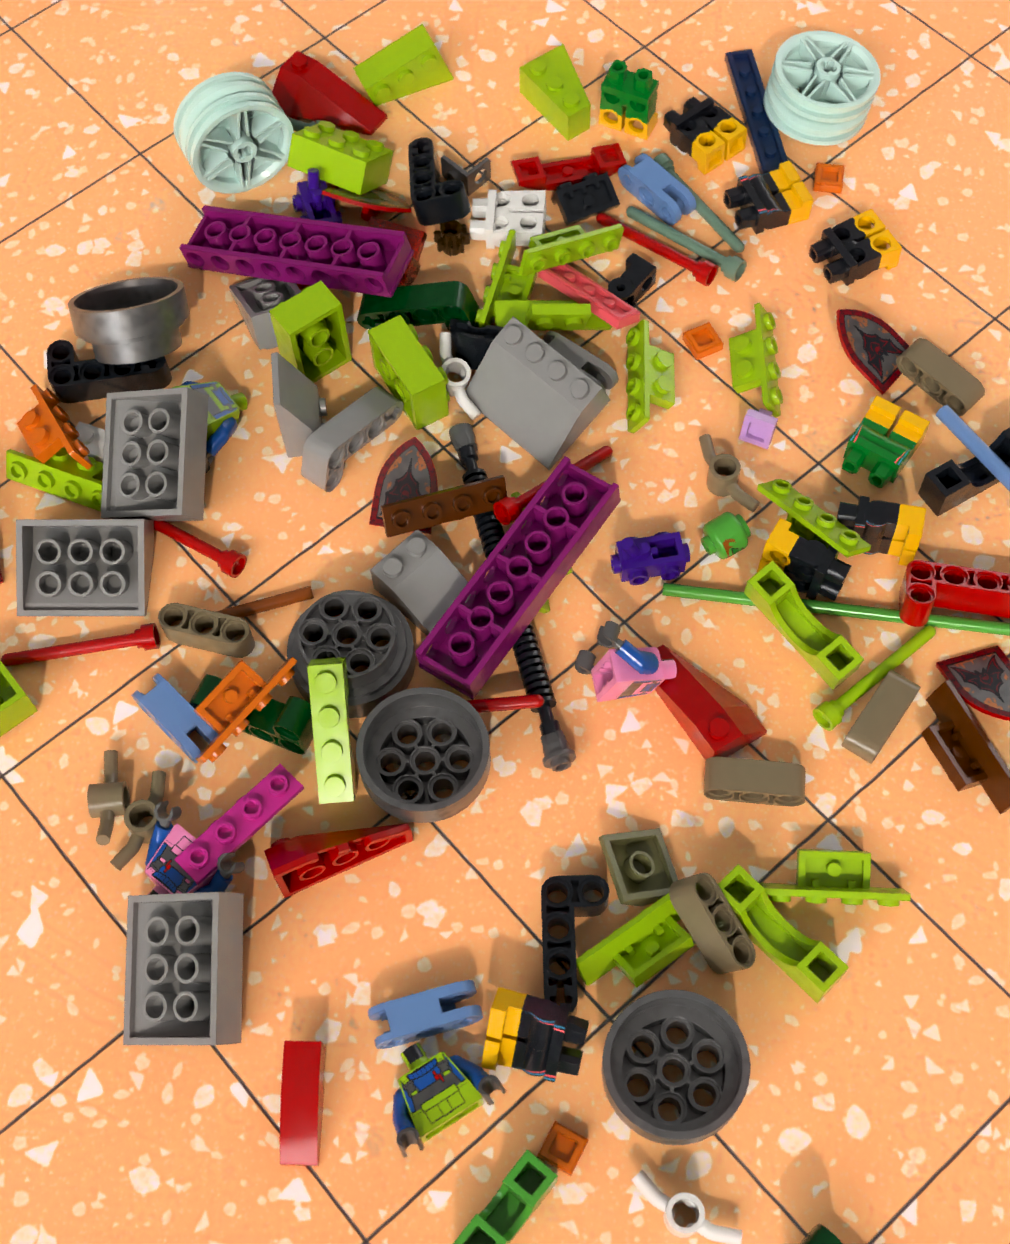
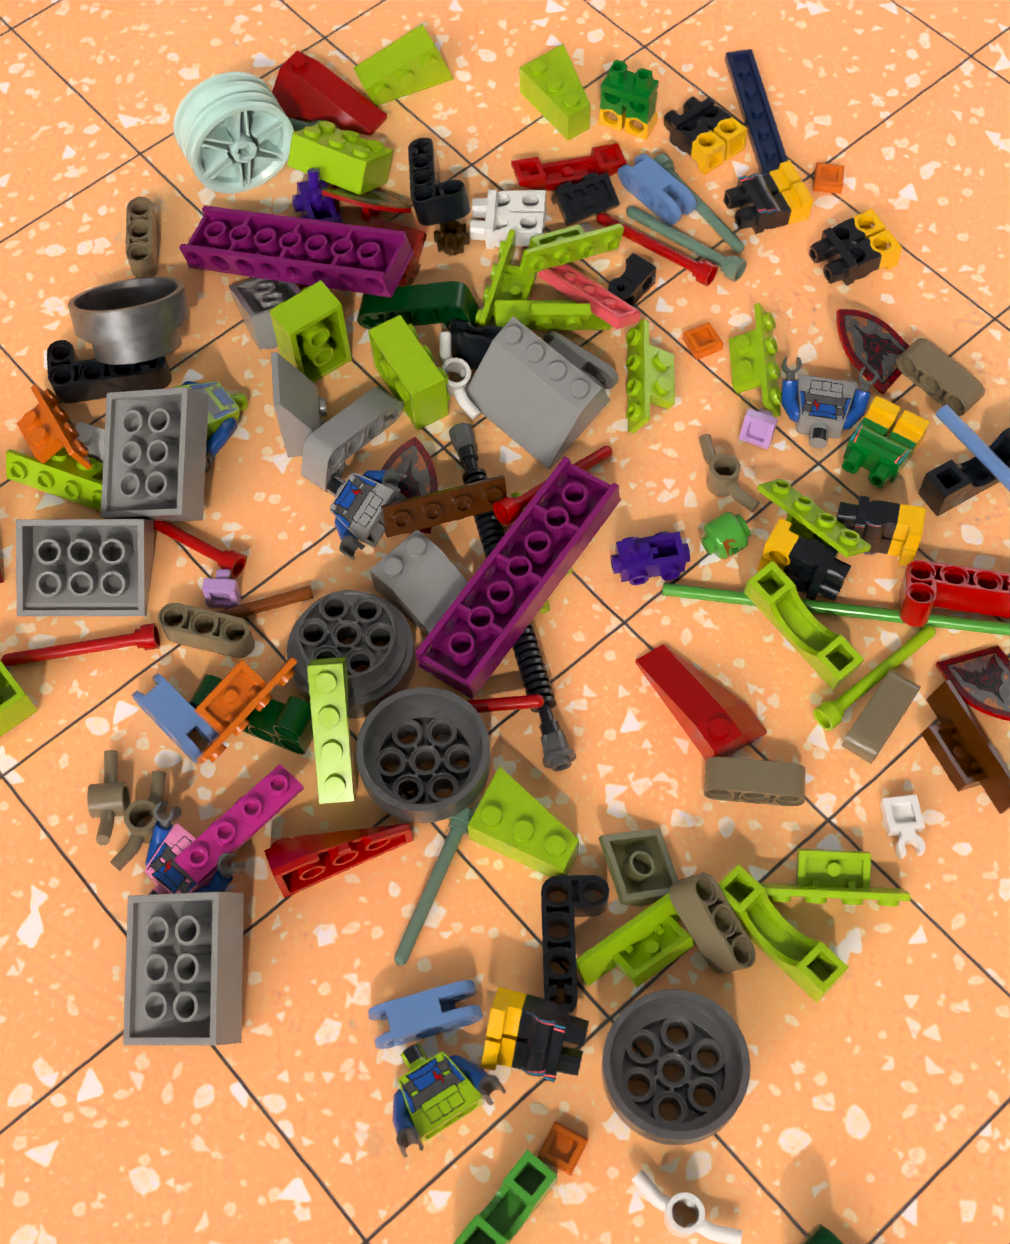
red slope [280,1041,325,1166] -> none
flat silver bracket [441,155,491,196] -> none
torso [575,621,677,702] -> none
light aqua wheel [763,30,881,146] -> none
none -> dark tan beam [126,197,158,278]
none -> lavender tile [202,569,241,608]
none -> torso [327,468,407,560]
none -> sand green piece [394,808,475,966]
none -> lime wedge [468,766,579,877]
none -> torso [781,357,878,448]
none -> white plate [880,794,925,859]

